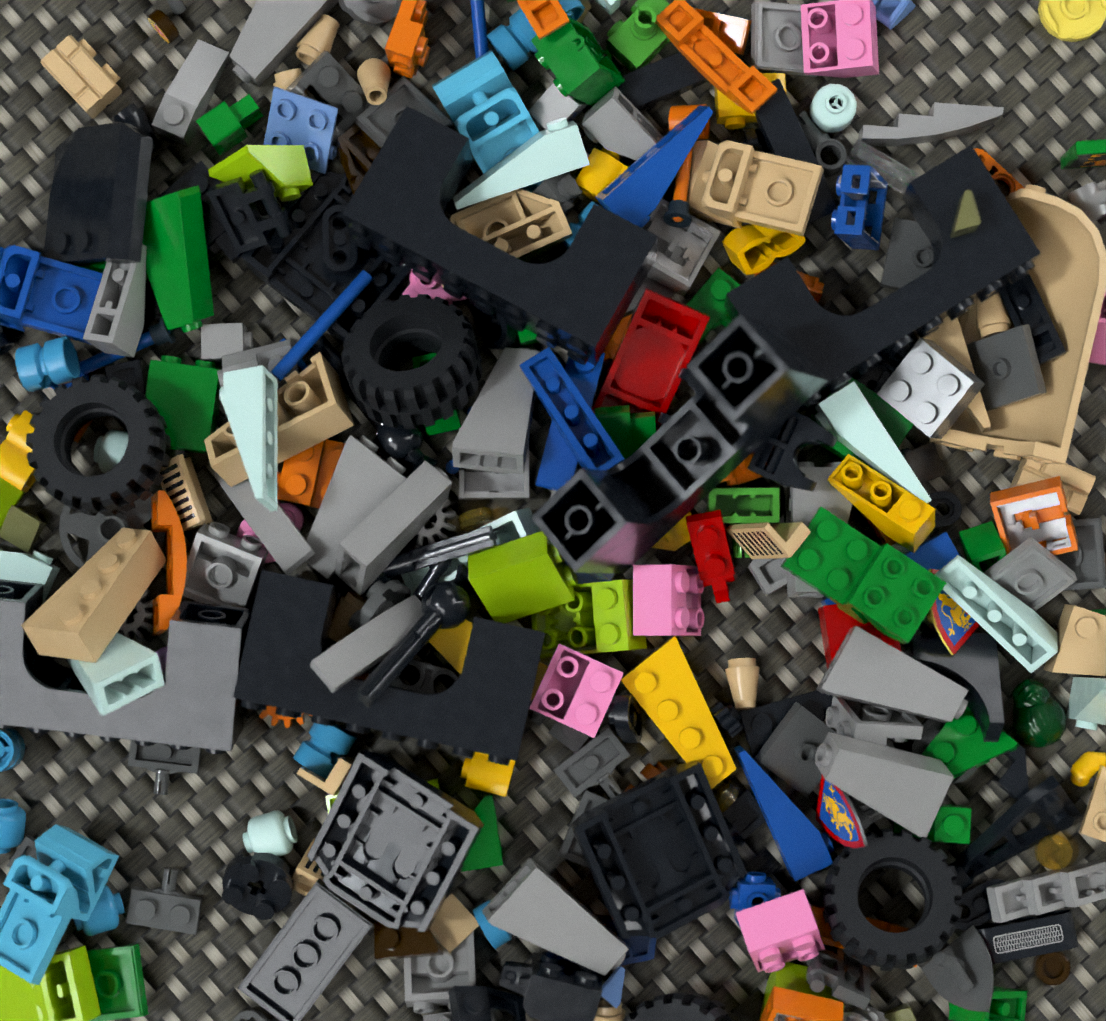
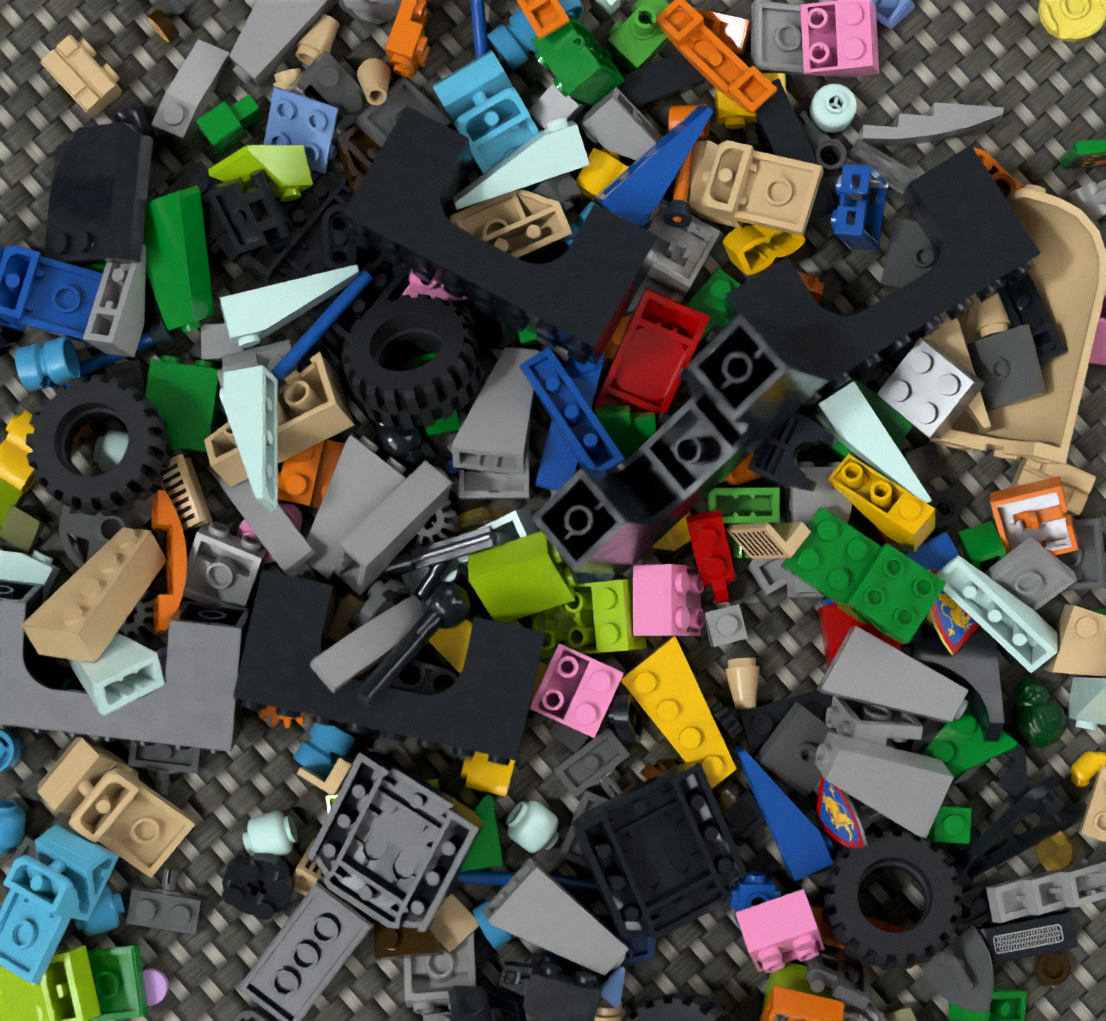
olive slope [950,189,981,238] -> none
none -> tan piece [37,735,195,878]
none -> lavender tile [143,968,169,1006]
none -> light aqua slope [220,265,359,348]
none -> blue bar [458,870,598,892]
none -> light aqua head [506,800,559,853]
none -> light grey brick [703,604,748,647]

